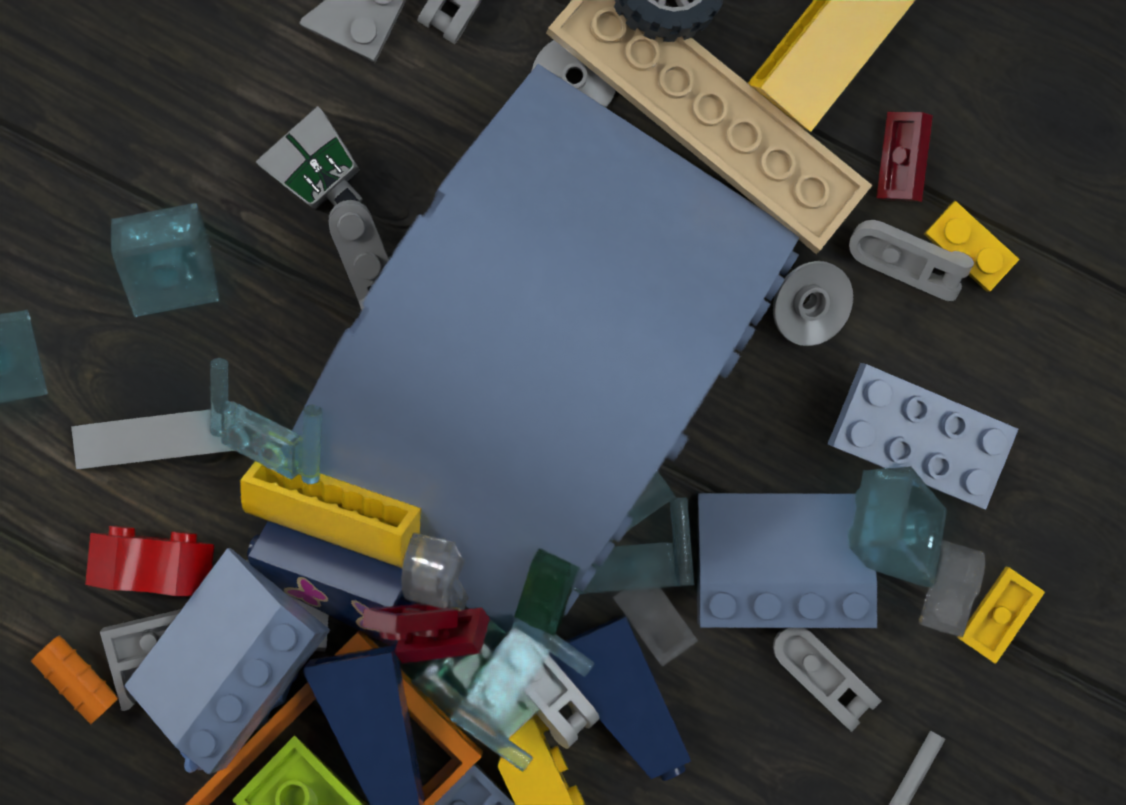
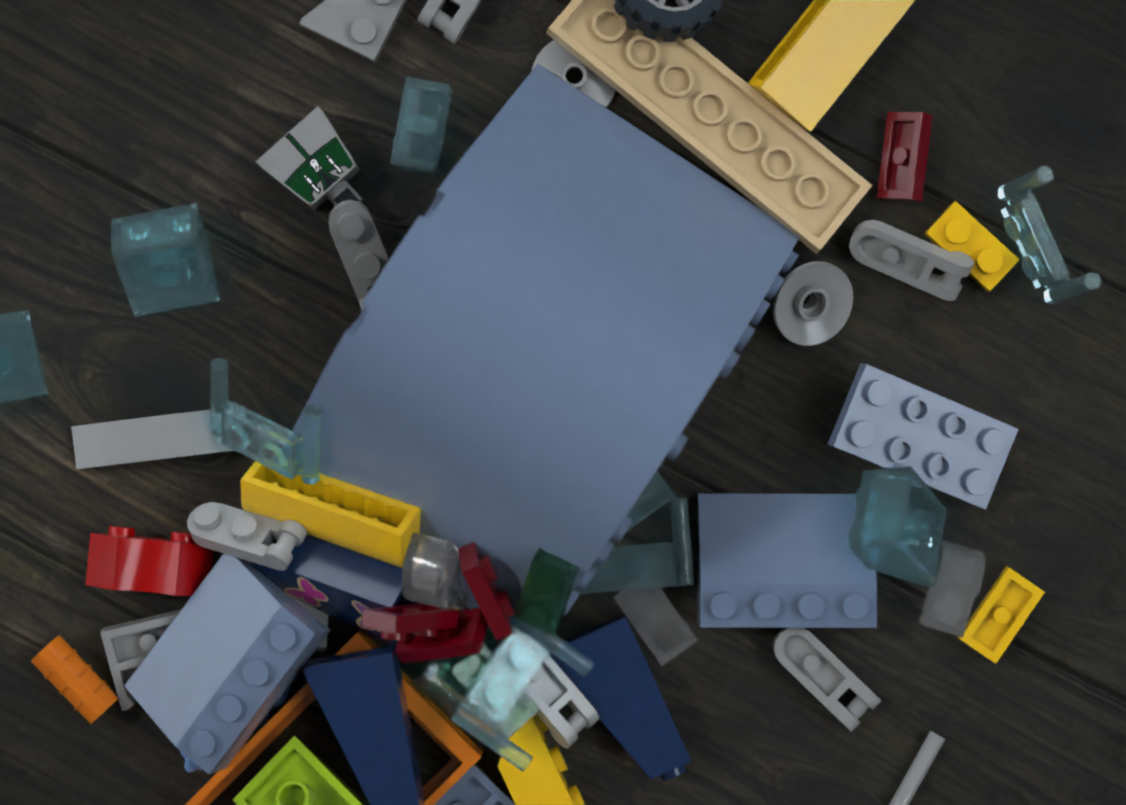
none -> light grey plate [187,502,307,571]
none -> clear light blue window [390,76,452,177]
none -> dark red plate [458,542,516,641]
none -> clear light blue plate [998,166,1101,304]

